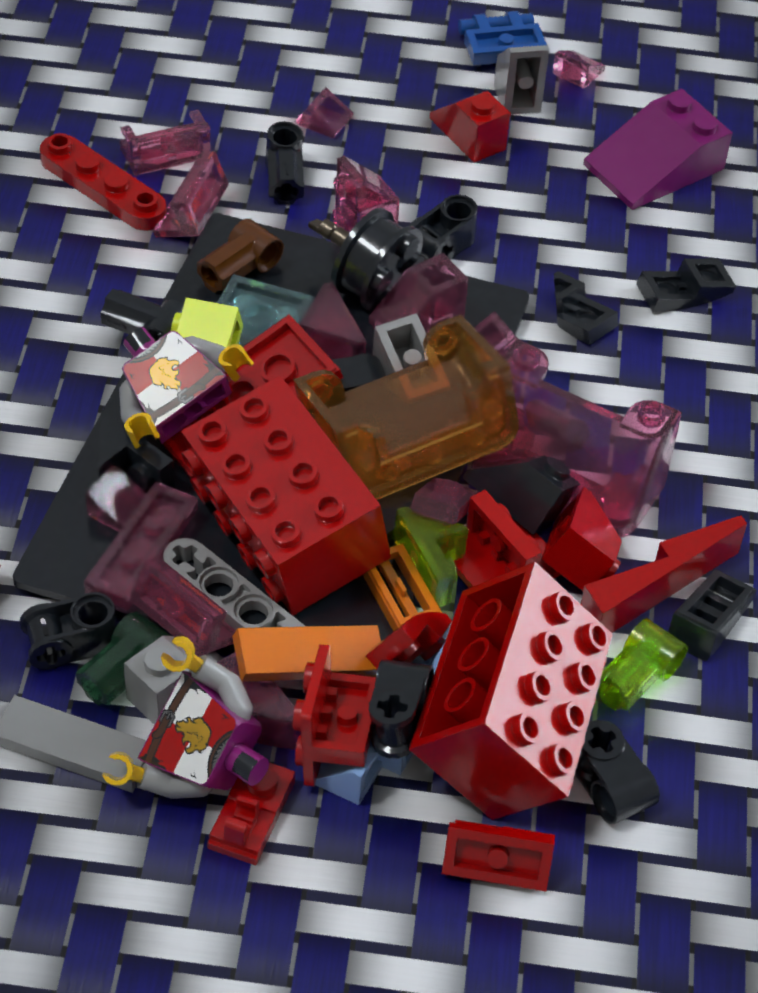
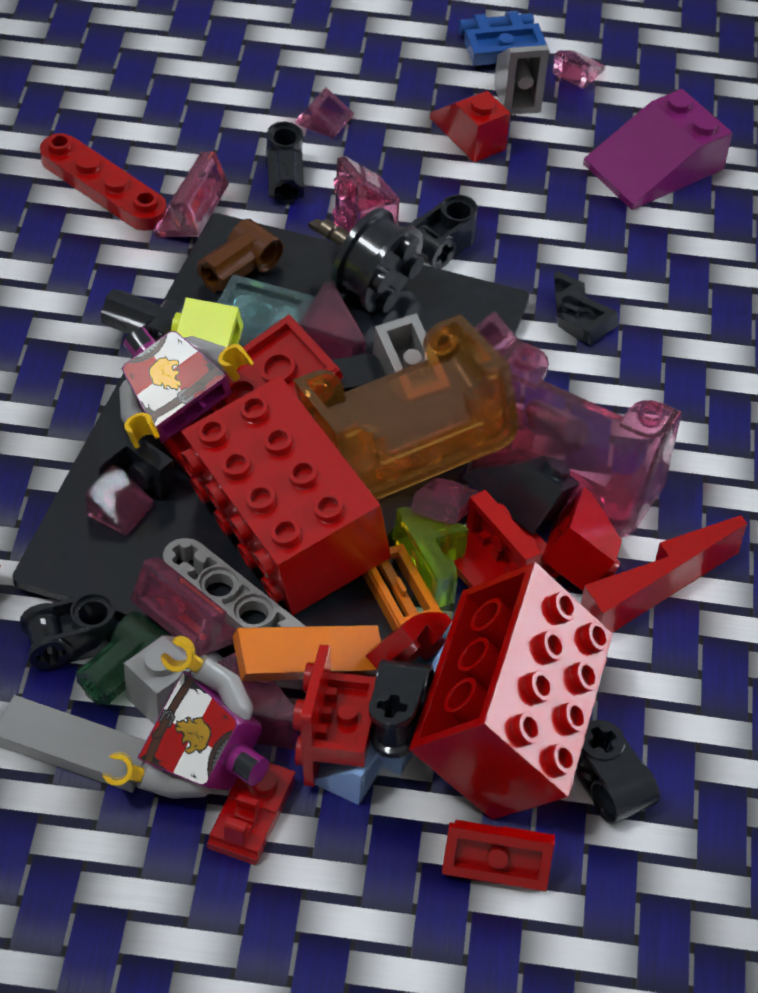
clear pink plate [84,482,198,611] -> none
clear pink hinge [120,109,211,176] -> none
clear pink slope [369,253,469,334] -> none
clear neon green piece [597,618,688,711] -> none
black slope [636,258,736,312] -> none
black slope [667,569,757,661] -> none

